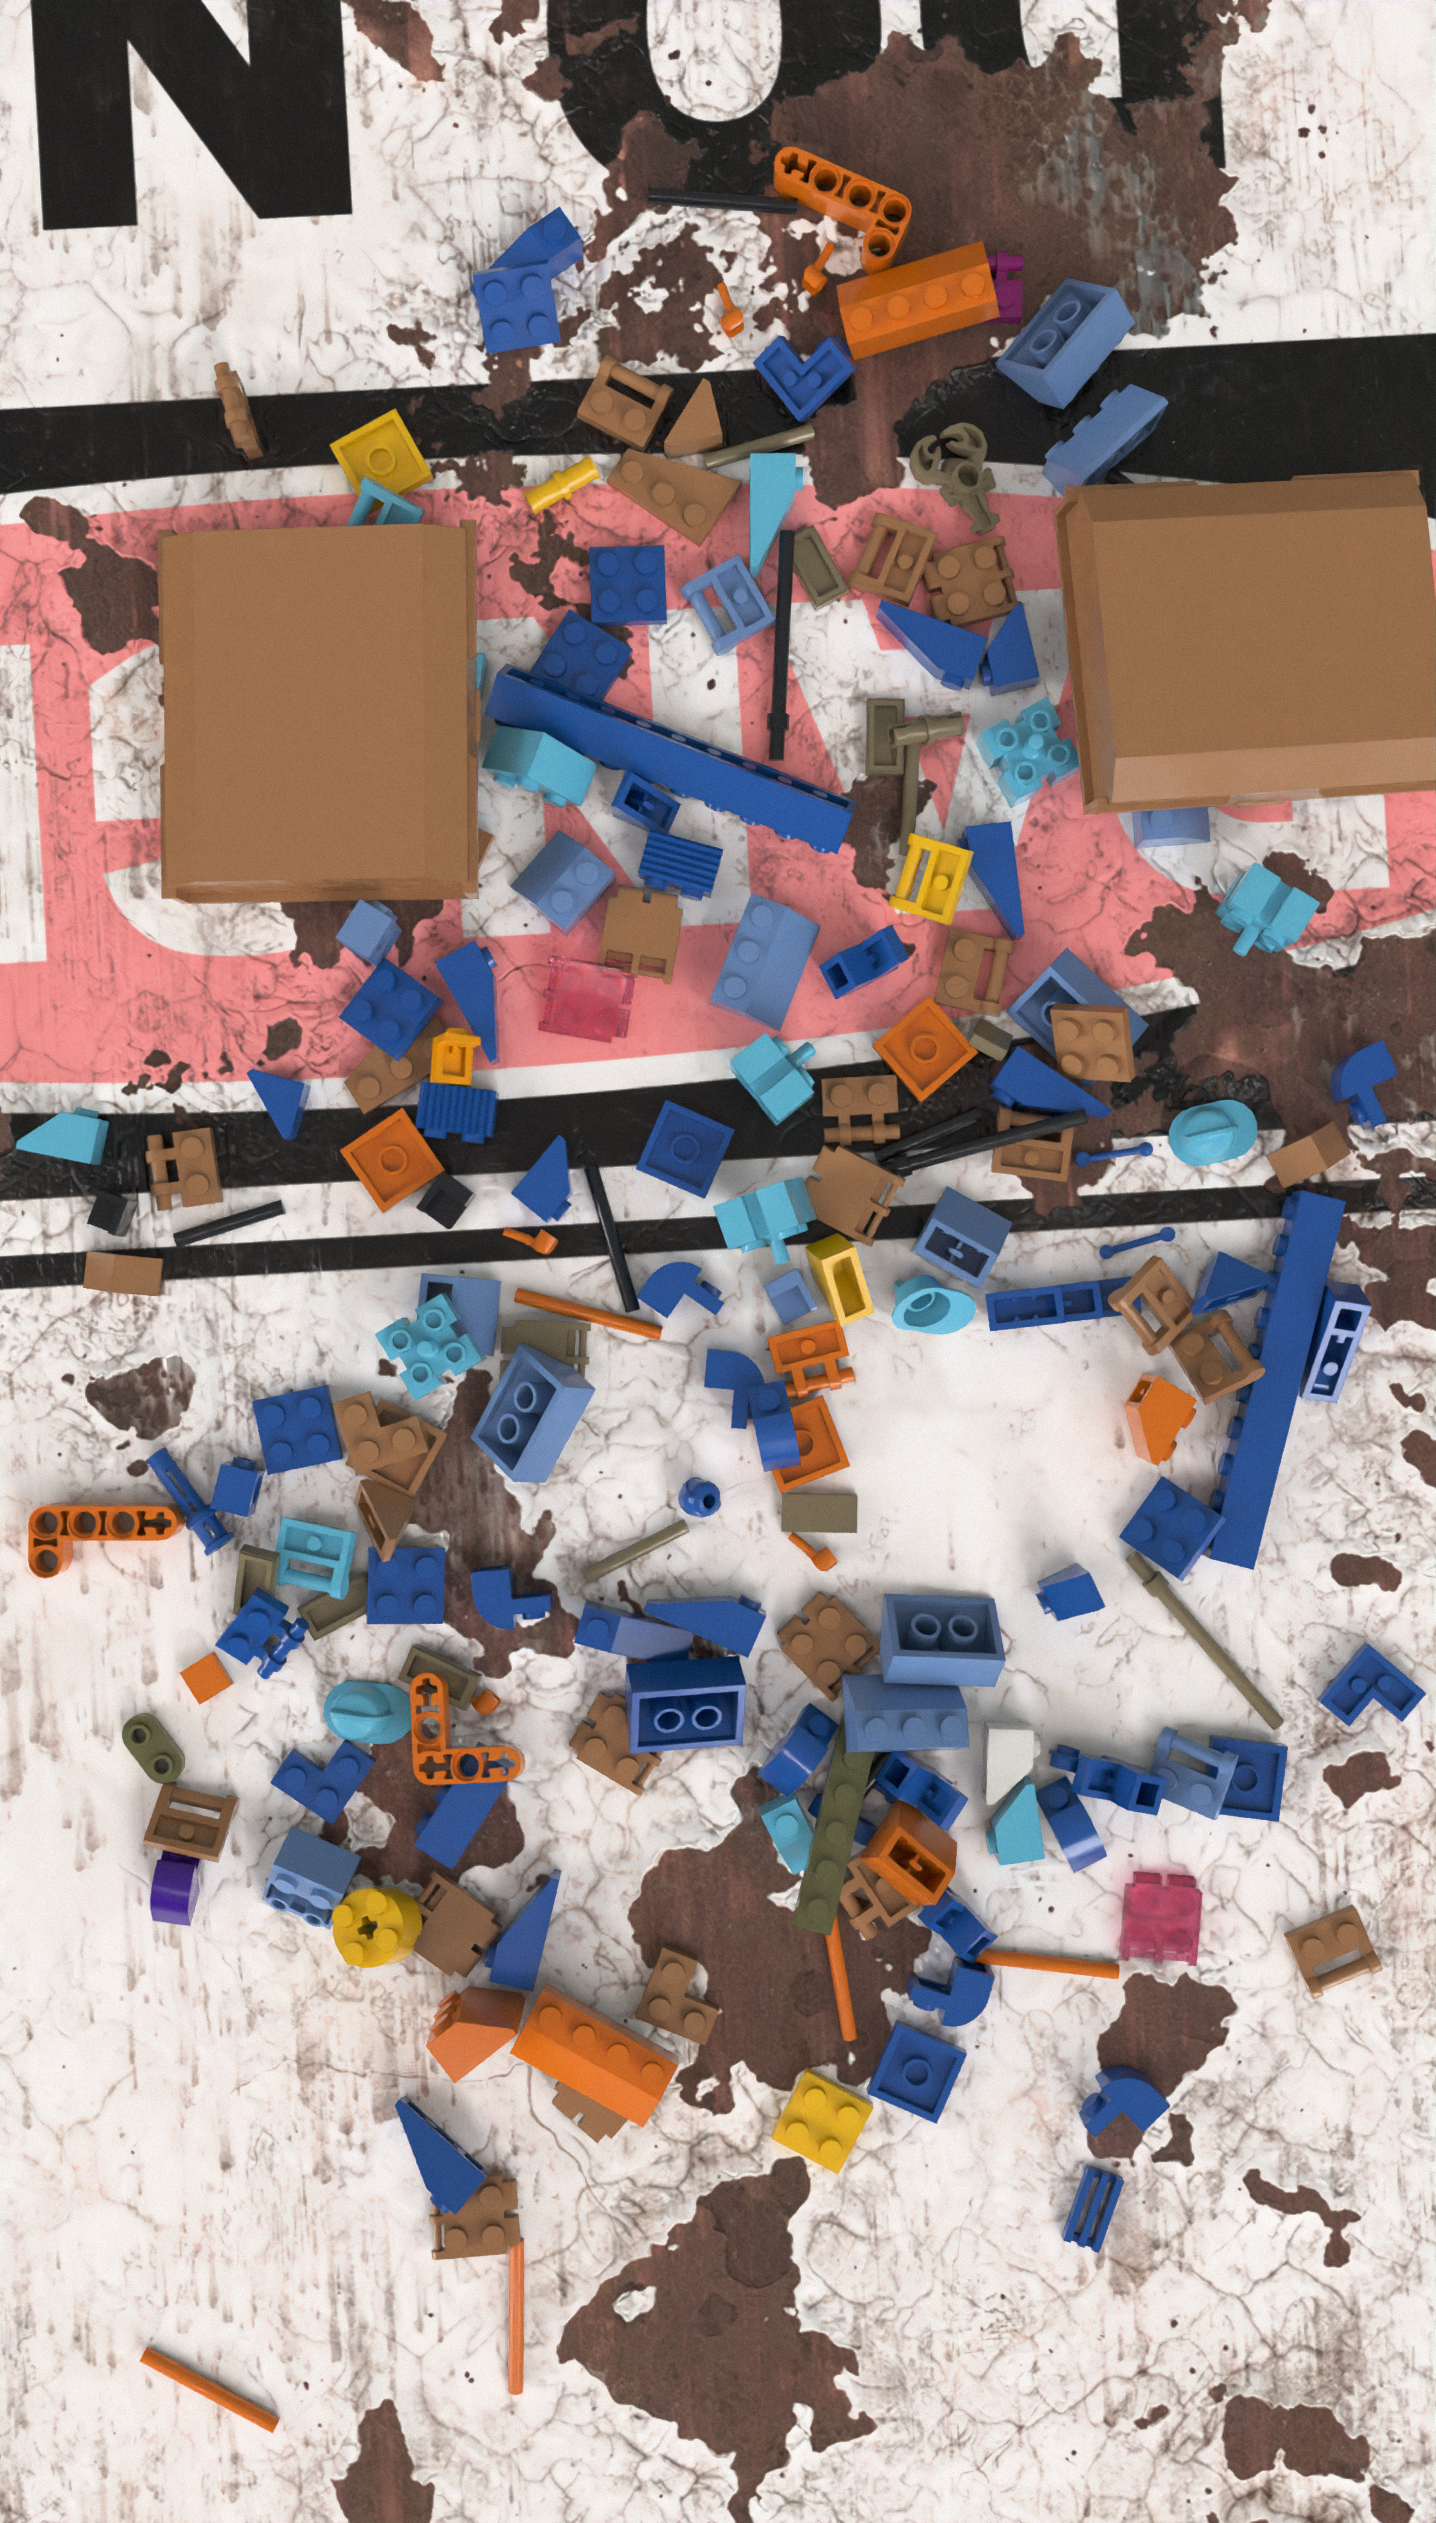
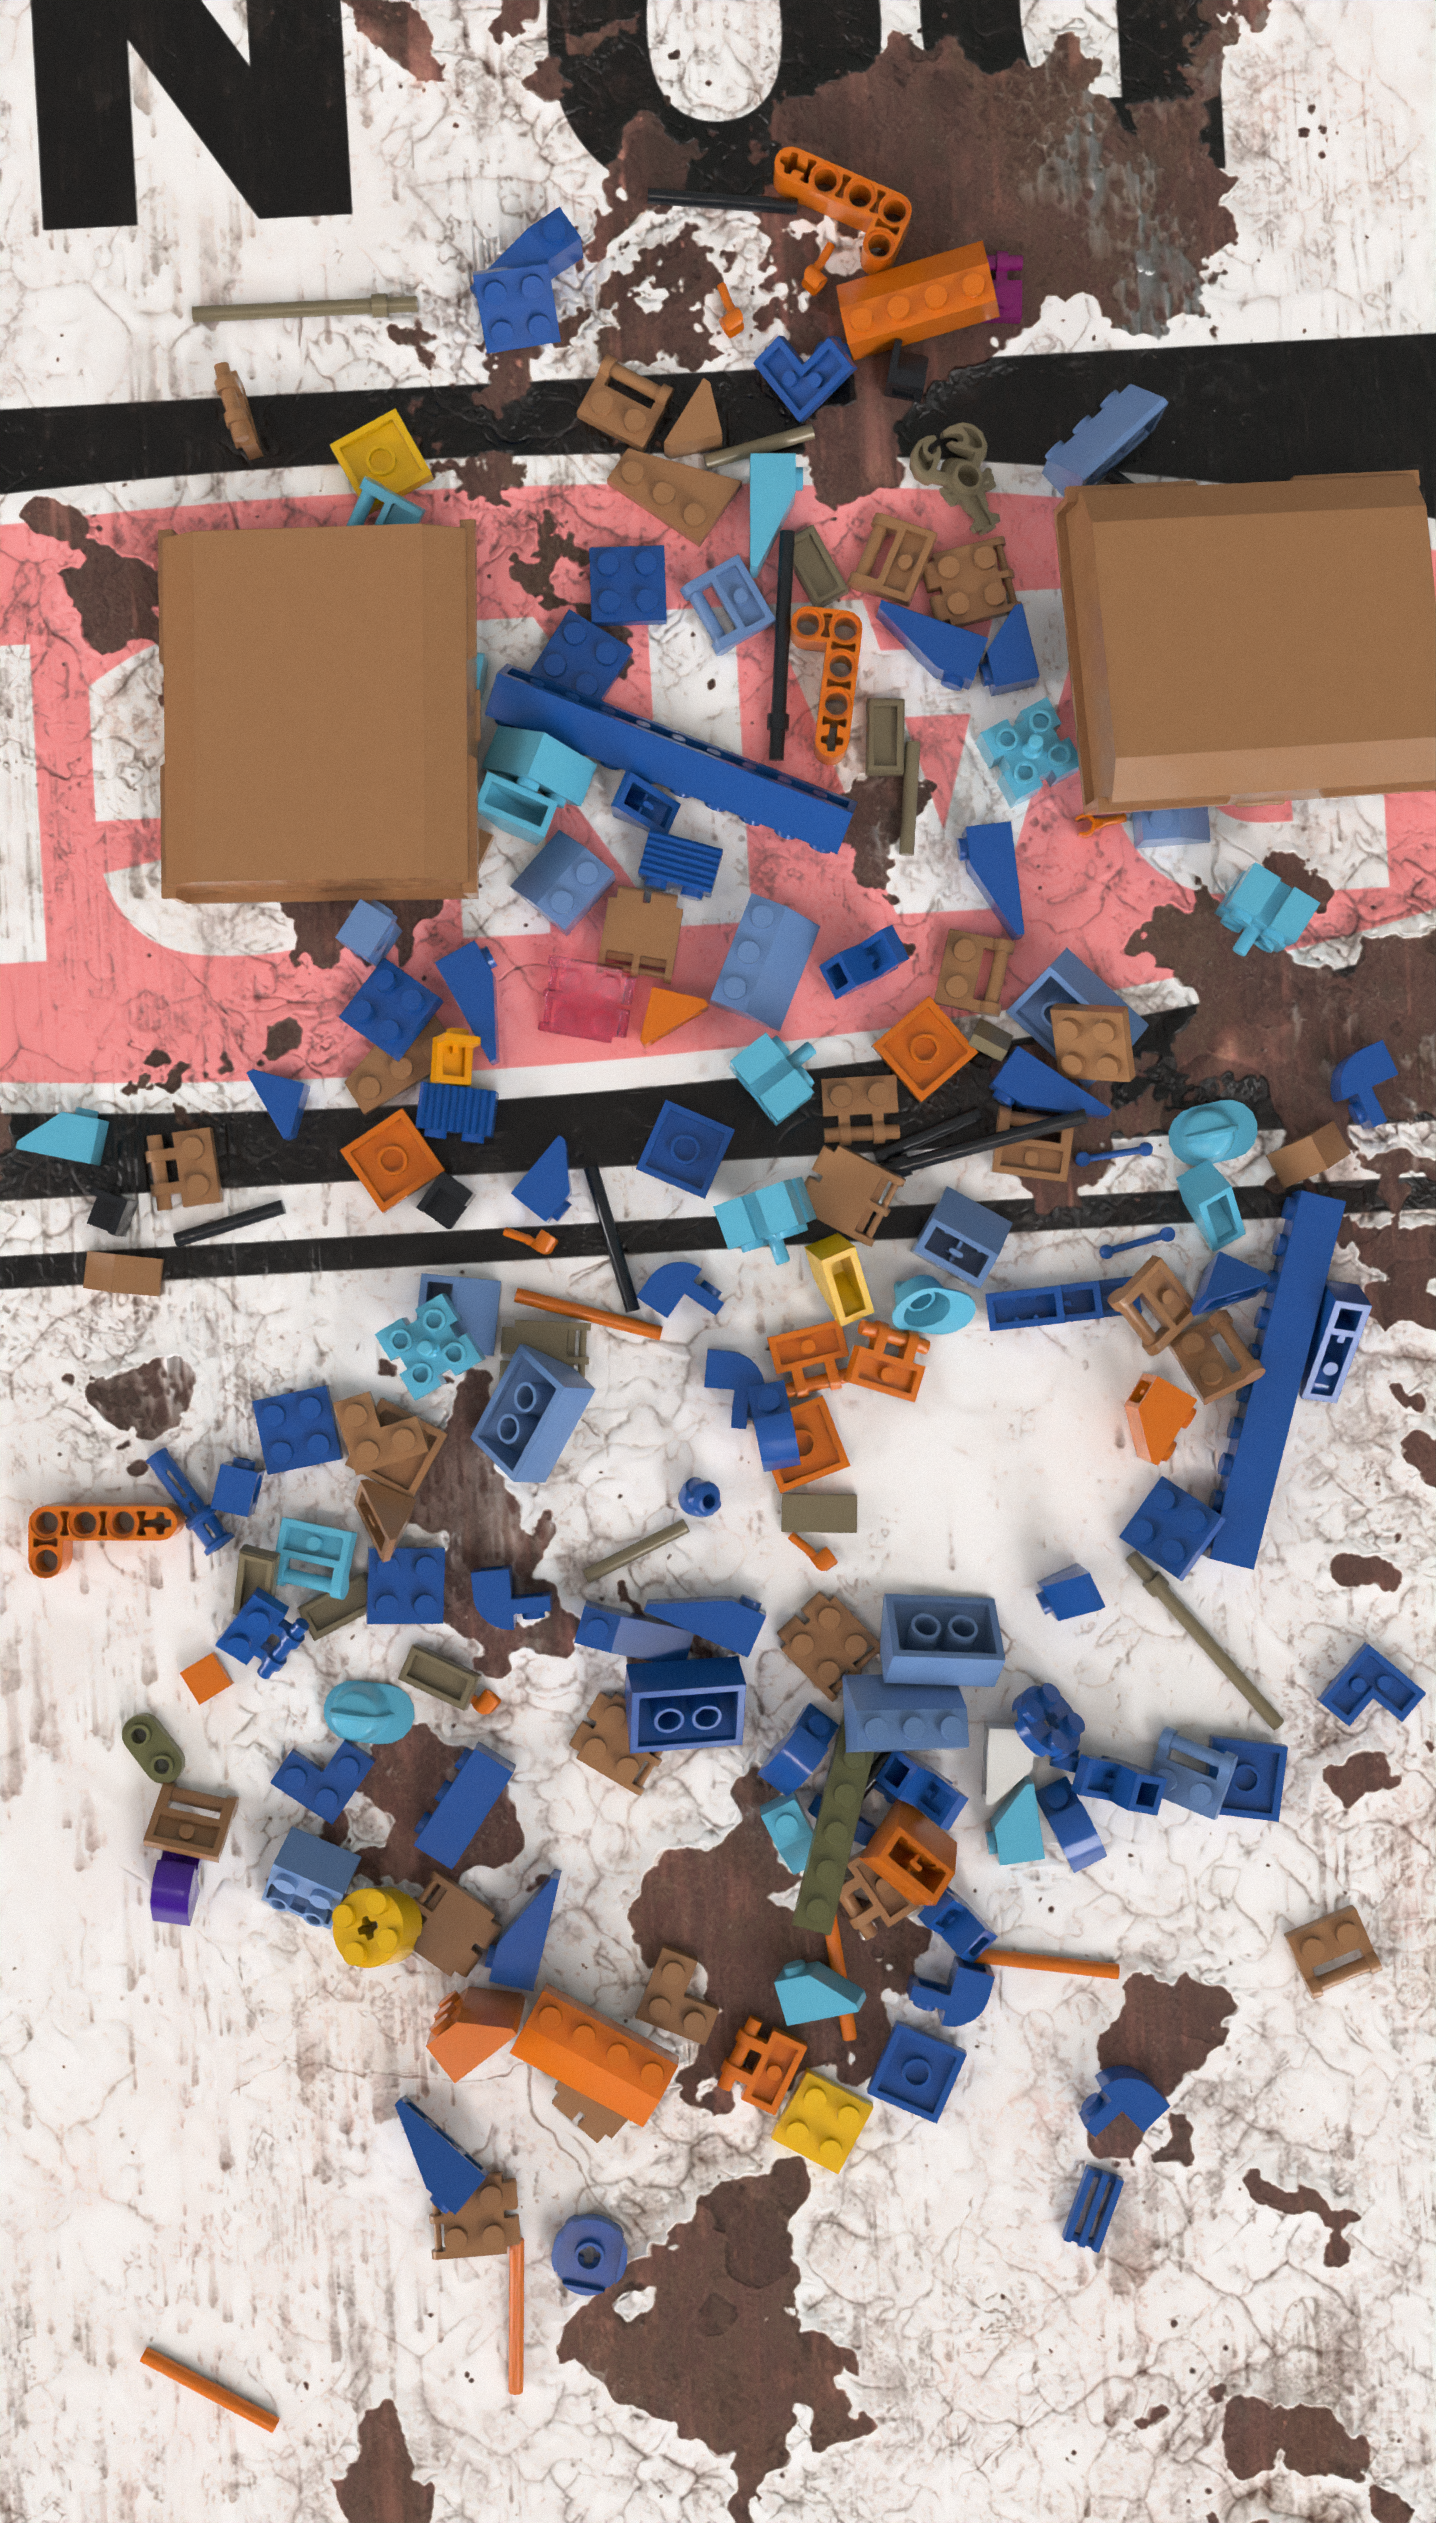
orange beam [410,1672,526,1785] -> none
yellow pin [524,455,600,515] -> none
medium blue panel [763,1268,818,1325] -> none
dark tan pin [887,711,966,749] -> none
yellow plate [887,833,974,925] -> none
medium blue slope [995,278,1135,409] -> none
clear pink plate [1119,1871,1203,1966] -> none
none -> dark tan bar [192,293,419,322]
none -> medium azure slope [478,771,558,846]
none -> blue plate [551,2214,628,2296]
none -> orange slope [640,987,709,1049]
none -> orange plate [717,2015,808,2115]
none -> medium azure slope [774,1960,866,2026]
none -> orange beam [790,606,863,766]
none -> orange plate [843,1319,930,1403]
none -> black panel [884,339,929,403]
none -> blue plate [1012,1683,1085,1761]
none -> orange hand [1075,813,1127,839]
none -> medium azure slope [1176,1160,1246,1252]

